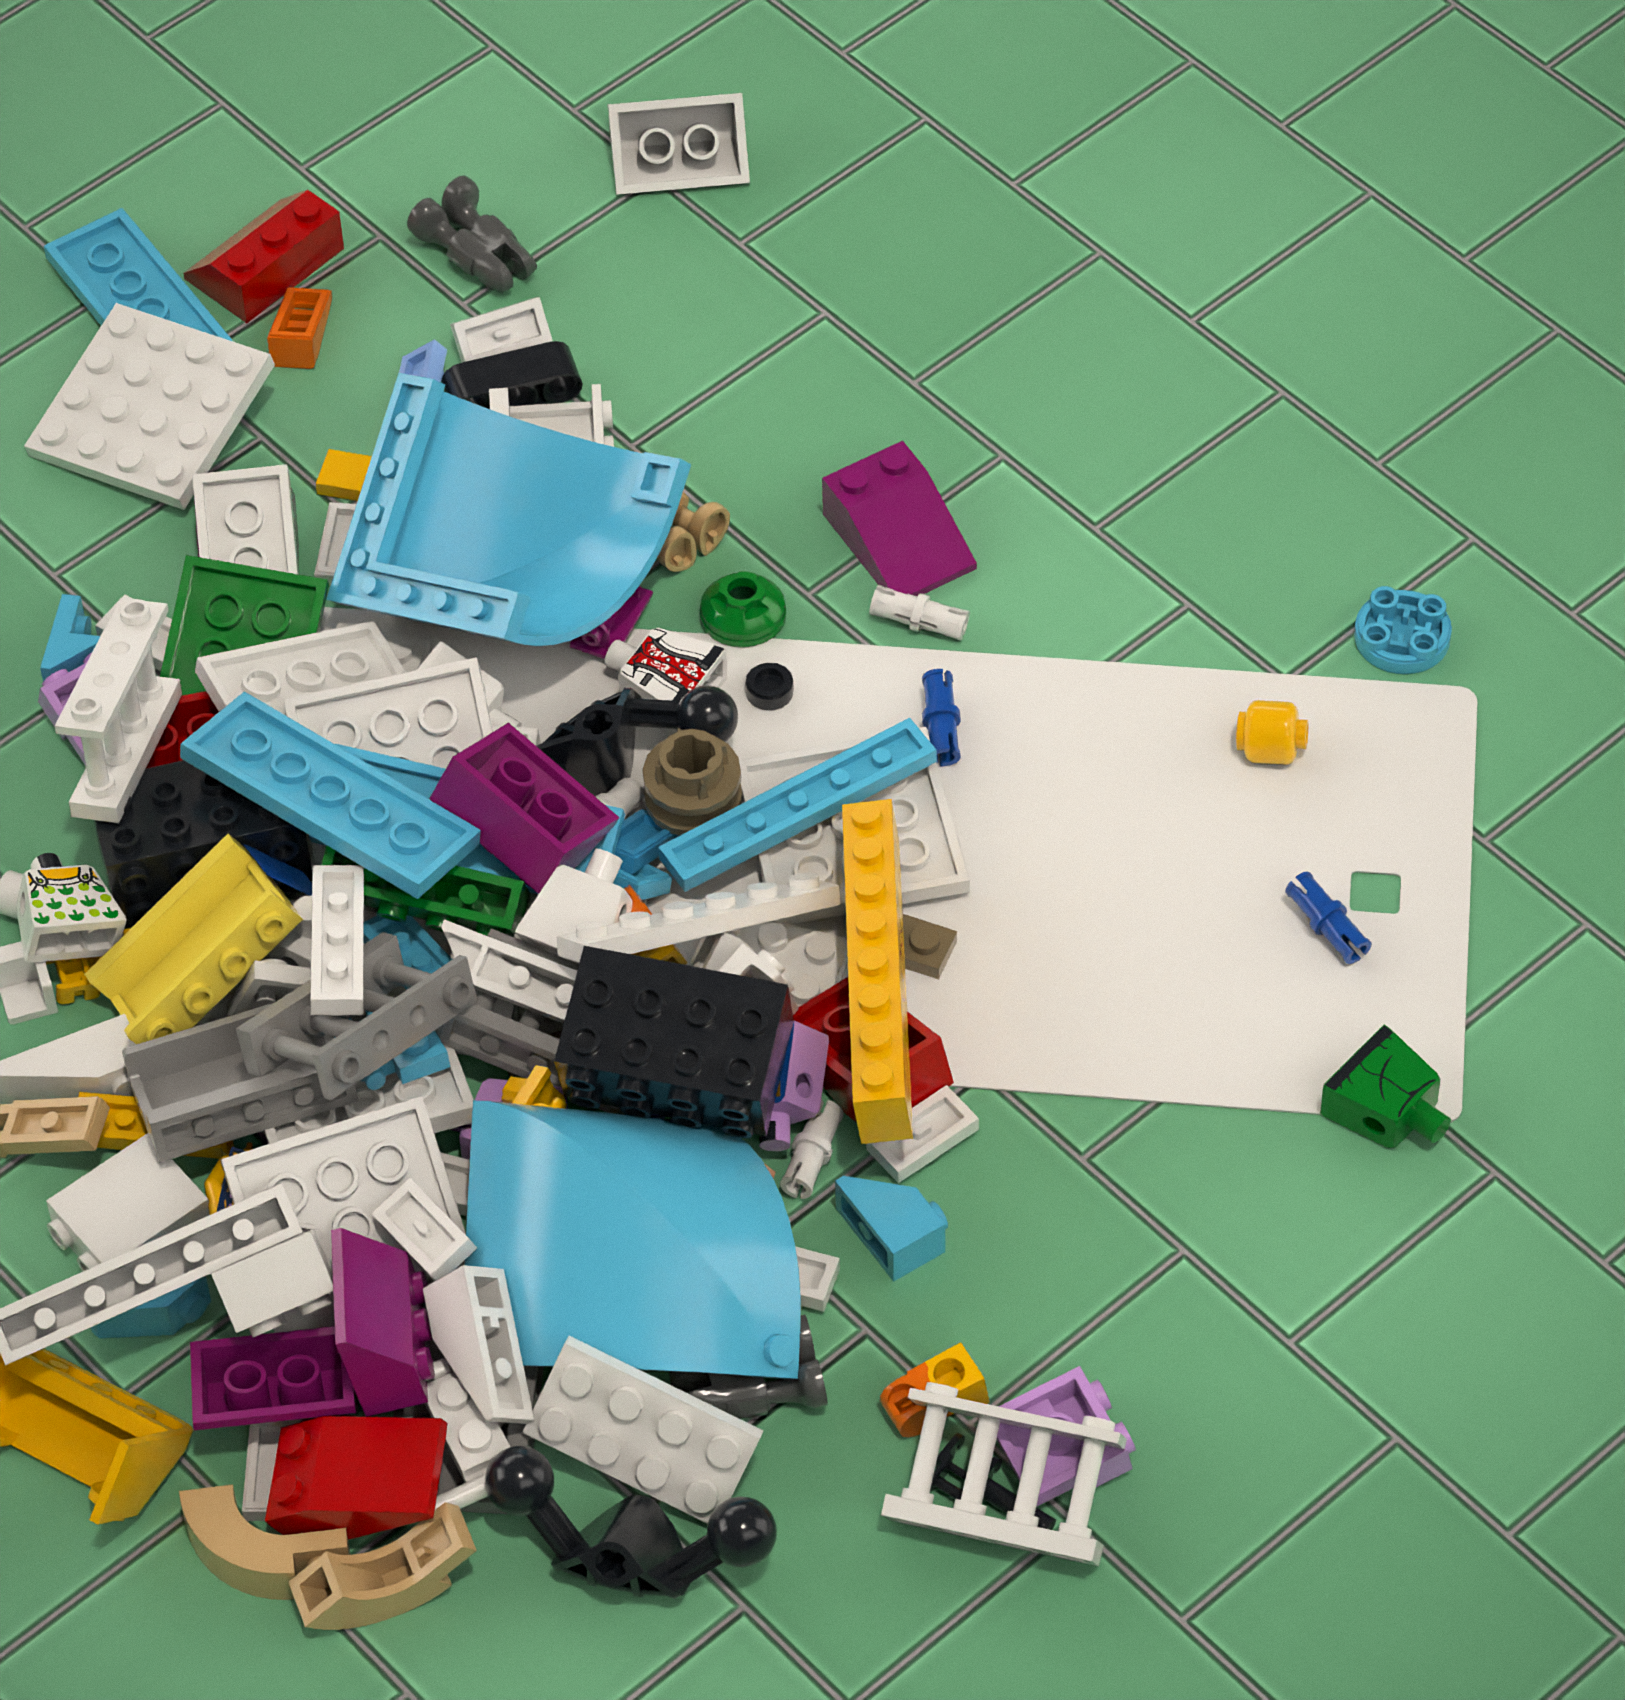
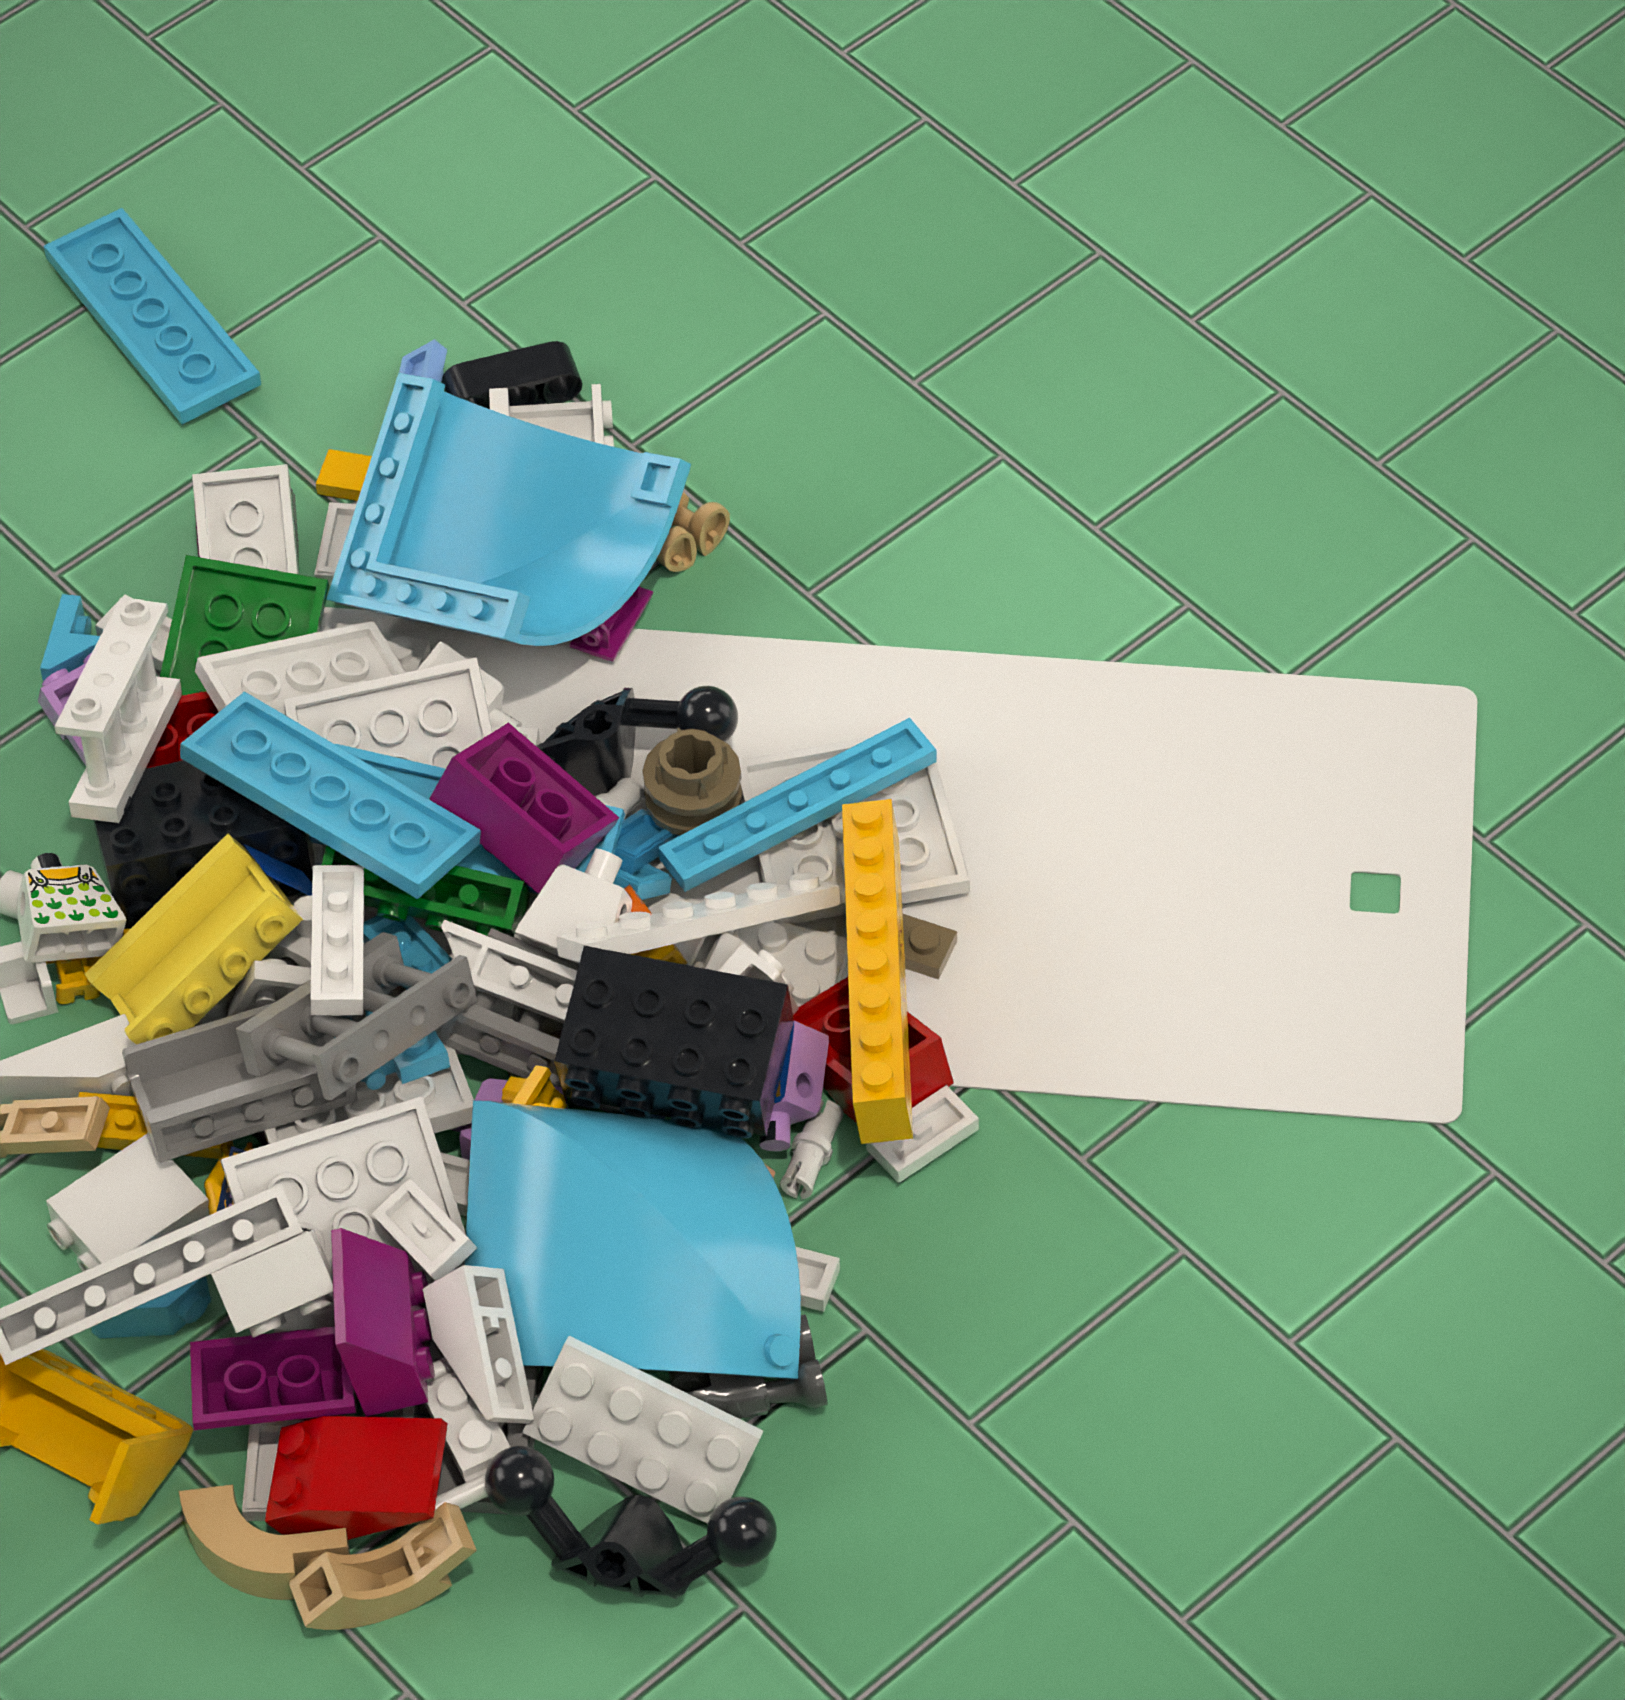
white plate [24,303,275,510] -> none
red slope [183,190,344,323] -> none
orange slope [267,287,332,369] -> none
dark grey piece [407,175,537,293] -> none
white plate [450,297,553,362] -> none
torso [605,628,727,736] -> none
white slope [607,93,750,195] -> none
green piece [699,571,786,647] -> none
black tile [745,662,794,710] -> none
magenta slope [822,440,977,597] -> none
medium azure slope [835,1176,948,1282] -> none
white pin [869,585,970,641] -> none
leg [879,1342,990,1438] -> none
white fence [881,1382,1127,1567] -> none
blue pin [922,668,961,766] -> none
black piece [930,1433,1056,1530] -> none
lavender plate [996,1366,1136,1507] -> none
yellow head [1236,700,1309,765] -> none
blue pin [1285,871,1372,964] -> none
green torso [1320,1024,1451,1148] -> none
medium azure tile [1354,586,1452,674] -> none

